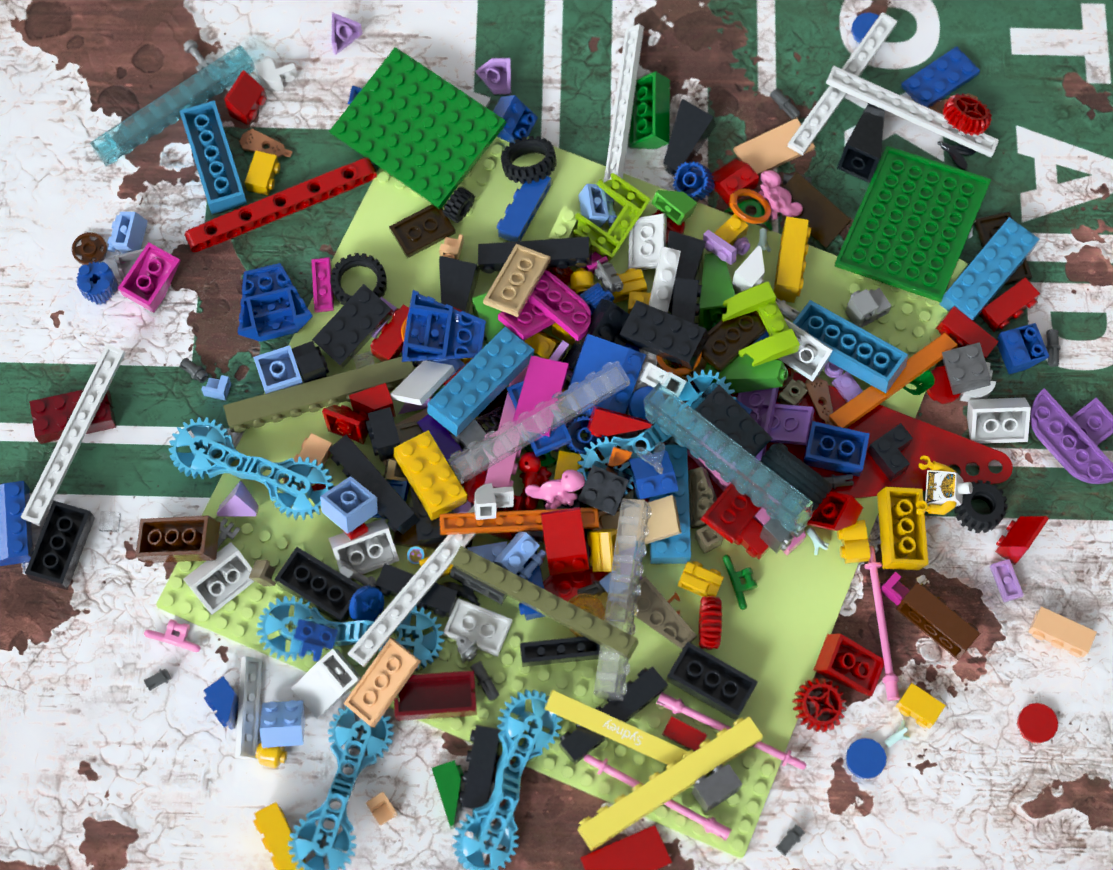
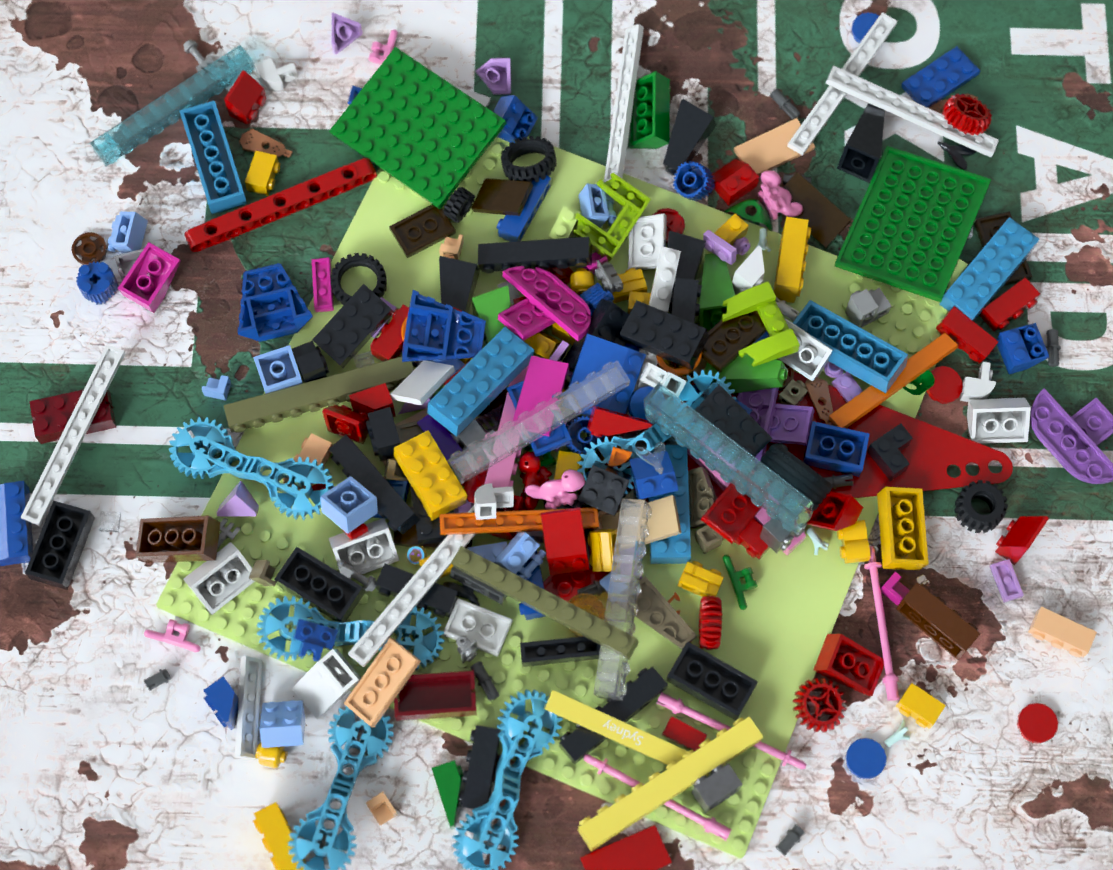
dark grey pin [179,358,209,383] -> none
blue tile [349,586,385,621] -> none
tan tile [483,244,551,317] -> none
bright green slope [651,190,697,226] -> none
orange piece [729,189,771,224] -> none
torso [916,456,973,515] -> none
flat silver brick [942,342,991,395] -> none
none -> bright pink piece [369,29,398,64]
none -> dark brown tile [471,178,533,216]

